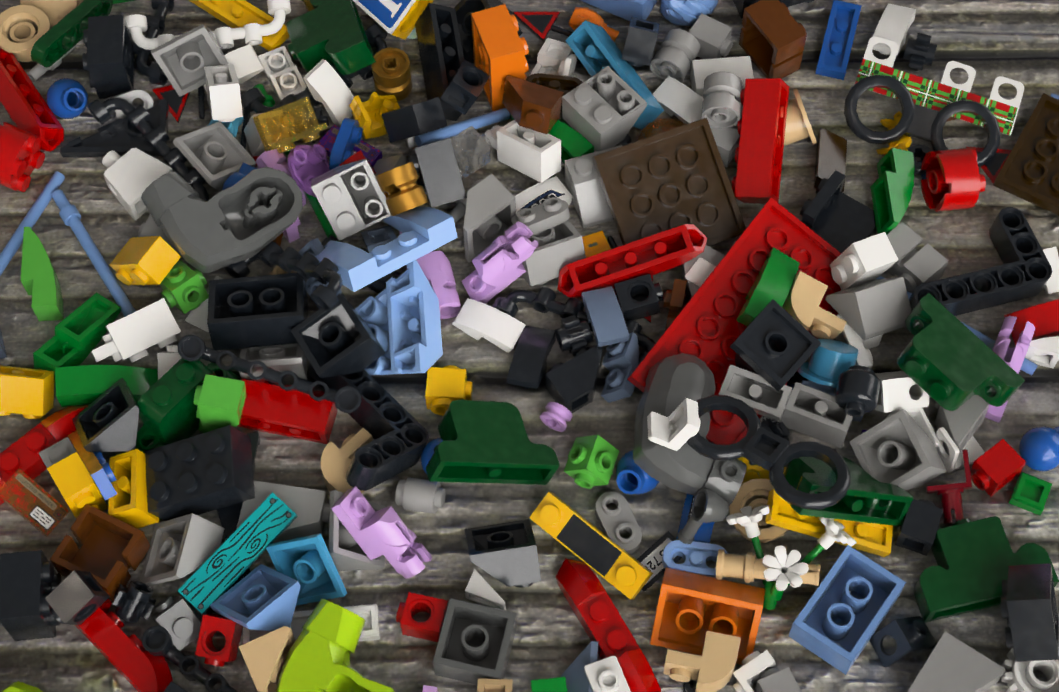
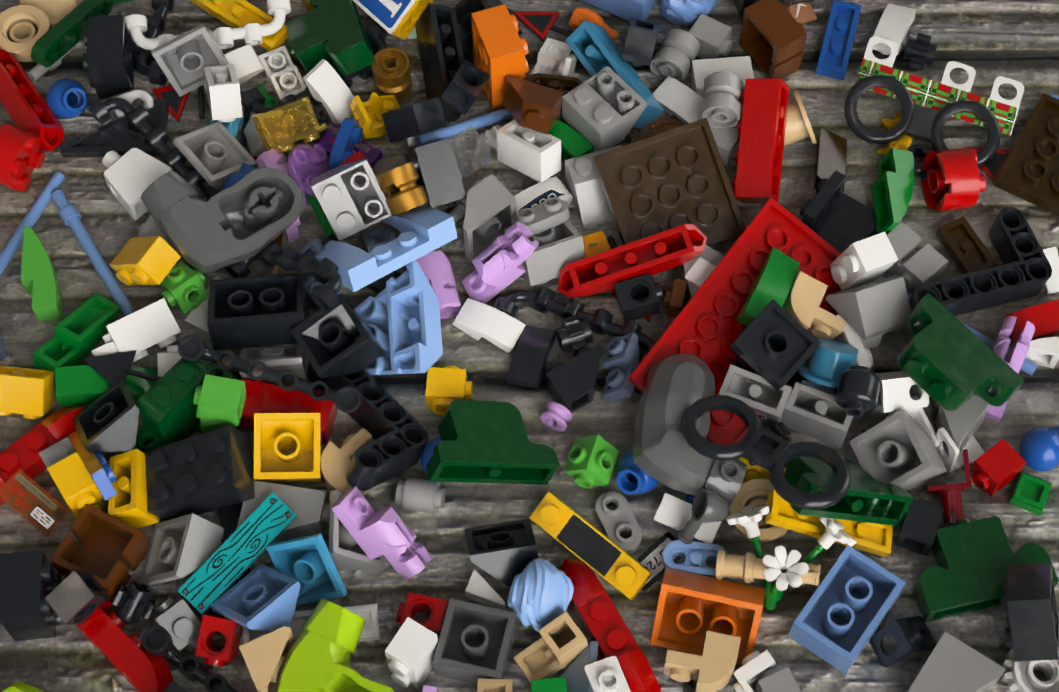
sand blue slope [581,286,629,347] -> none
white bracket [647,398,701,451] -> none
none -> black piece [82,350,161,386]
none -> yellow slope [254,413,322,483]
none -> white brick [385,617,438,690]
none -> light blue hair [507,558,574,631]
none -> tan brick [513,611,588,683]
none -> white sticker [653,493,721,544]
none -> nougat sticker [788,2,817,24]
none -> dark brown plate [936,216,997,274]

